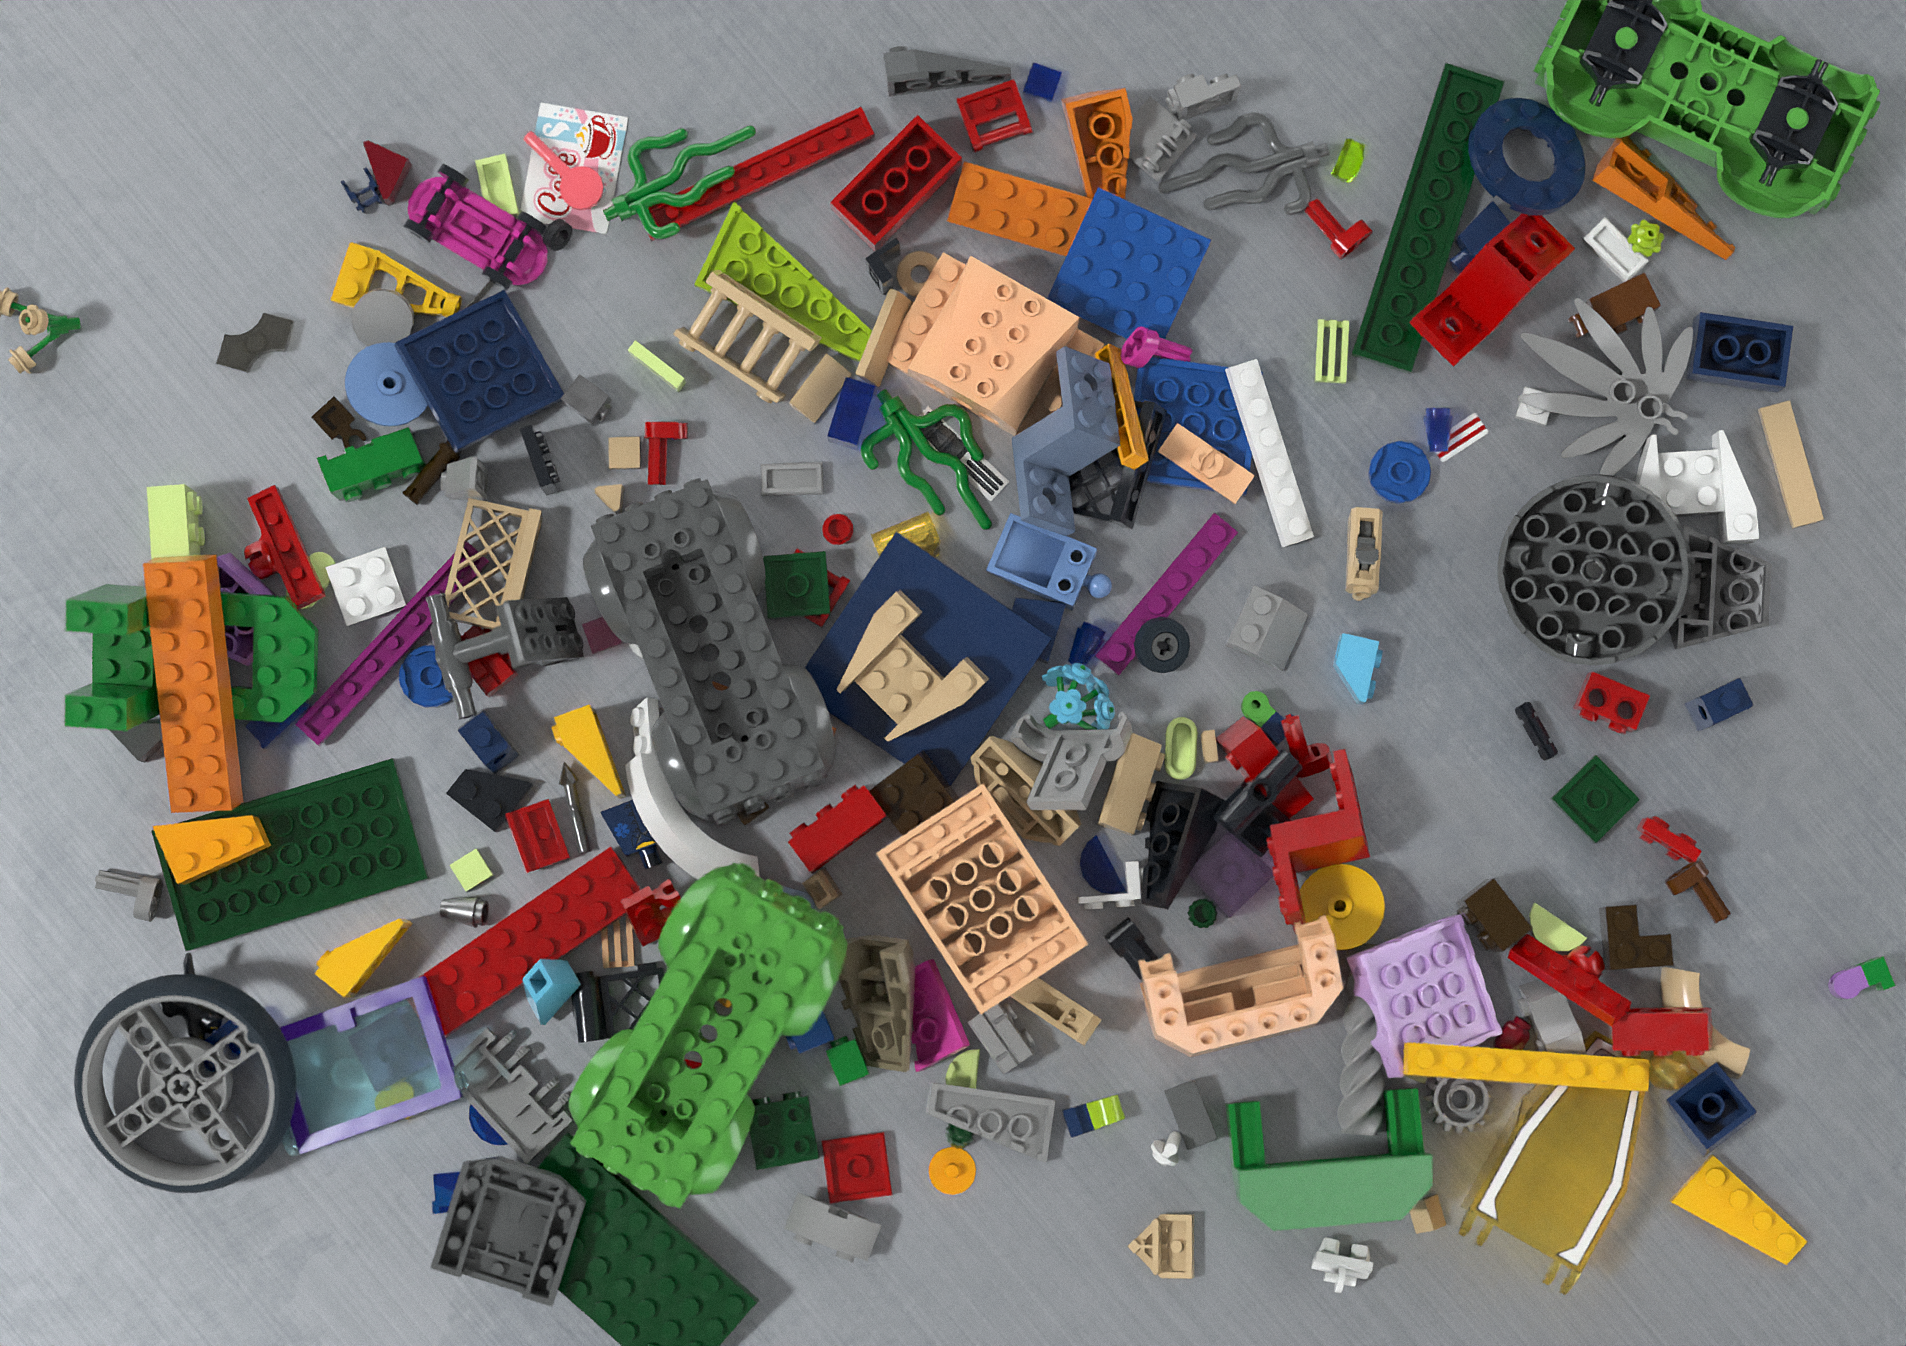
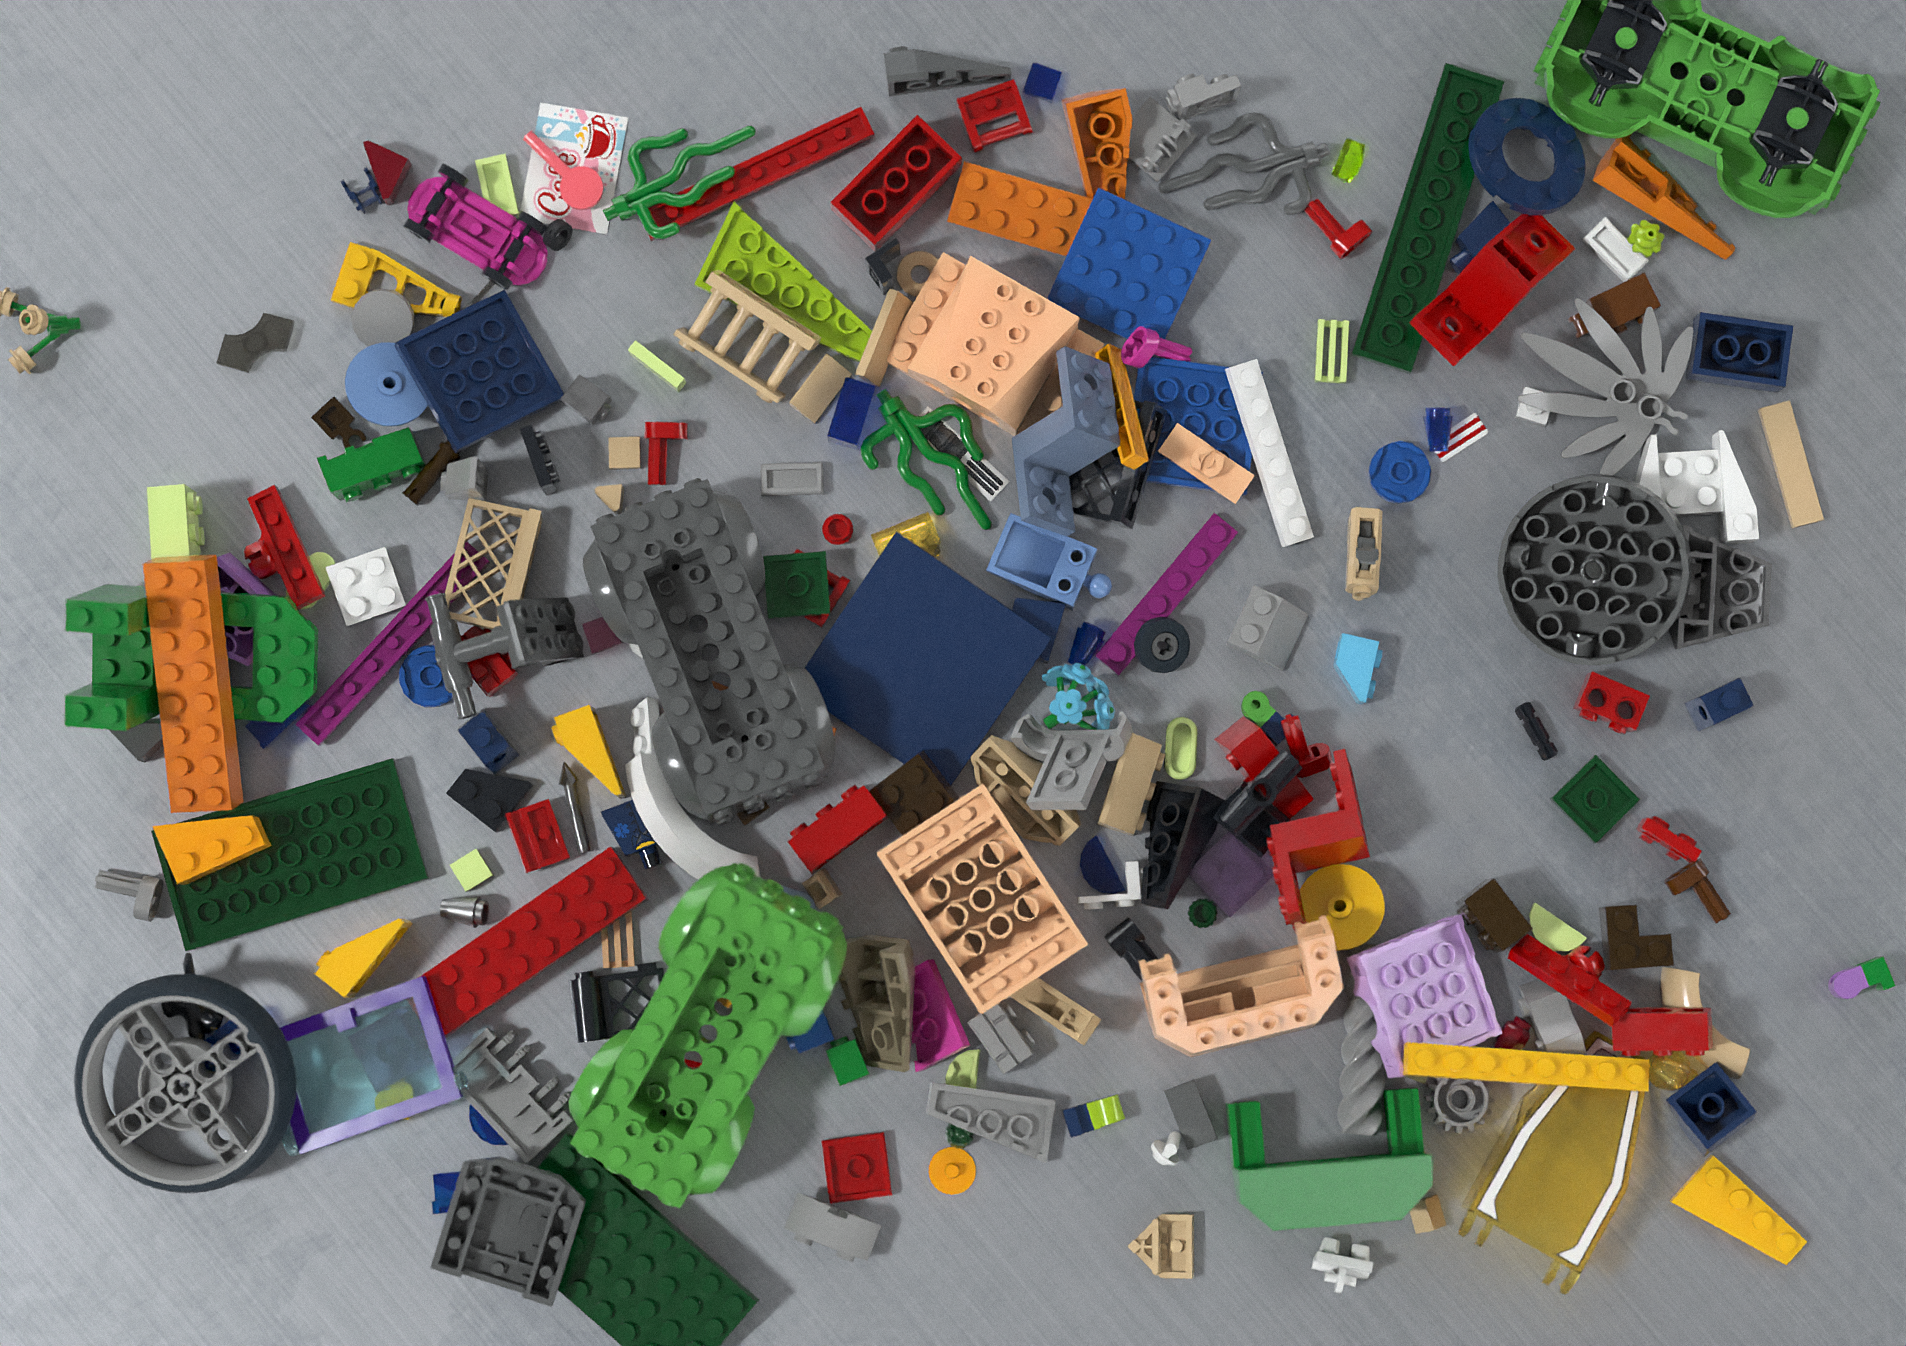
medium azure slope [522,959,581,1025] -> none
red plate [621,879,681,947] -> none
dark green brick [749,1091,820,1170] -> none
tan wedge [837,590,989,741] -> none
tan tile [1201,730,1218,764] -> none

